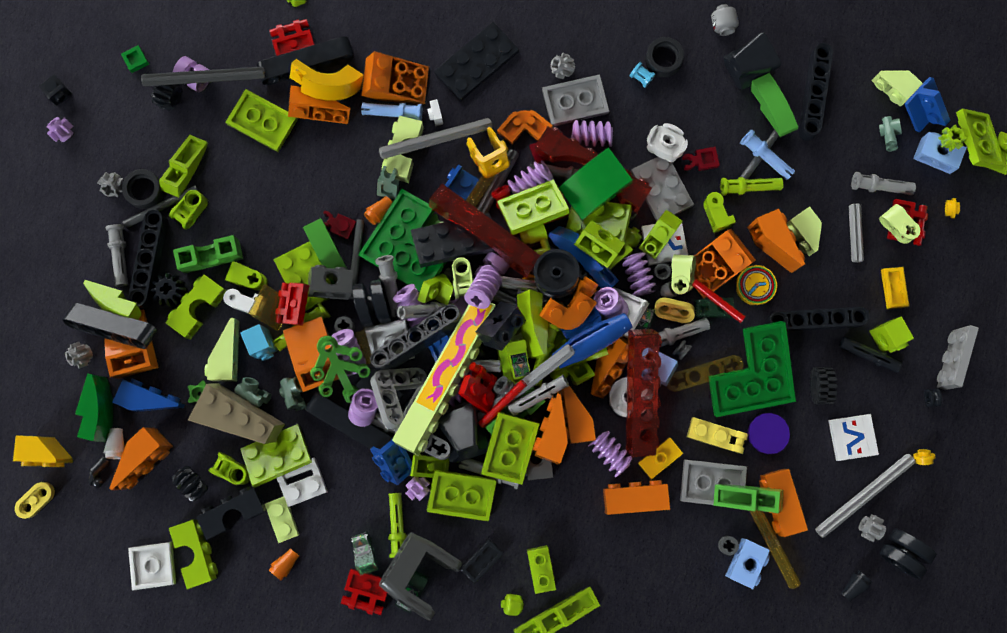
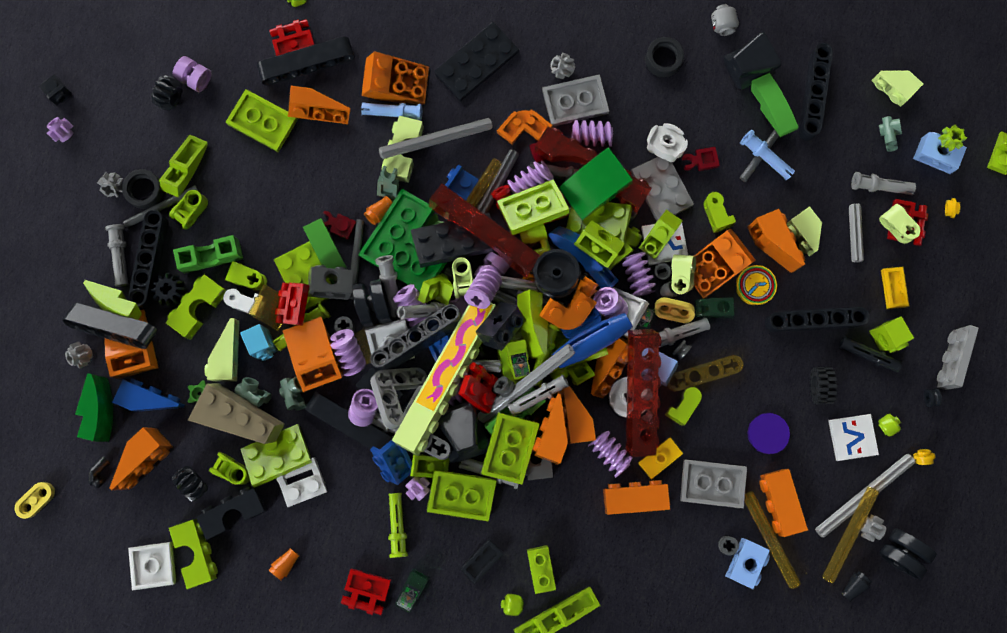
yellow slope [13,435,73,467] -> none
white cone [103,428,125,459] -> none
green plate [121,45,149,73] -> none
dark grey axle [141,67,265,87] -> none
yellowish green plate [265,496,299,543] -> none
yellow arch [290,59,364,101] -> none
bright green plant [310,336,370,403] -> none
clear green leg [351,531,379,575] -> none
dark grey connector [379,532,463,621] -> none
white plate [427,99,443,126] -> none
yellow piece [467,127,510,178] -> none
red bar [478,380,527,428] -> none
medium azure bush [630,62,656,88] -> none
light yellow plate [687,417,748,454] -> none
red bar [692,279,745,323] -> none
green plate [708,321,796,417] -> none
bright green slope [713,484,784,513] -> none
lime pin [720,177,783,196] -> none
blue bracket [905,77,951,132] -> none
lime plate [956,108,1006,170] -> none
none -> lime leg [665,387,702,426]
none -> clear yellow axle [823,487,879,583]
none -> lime piece [878,414,901,436]

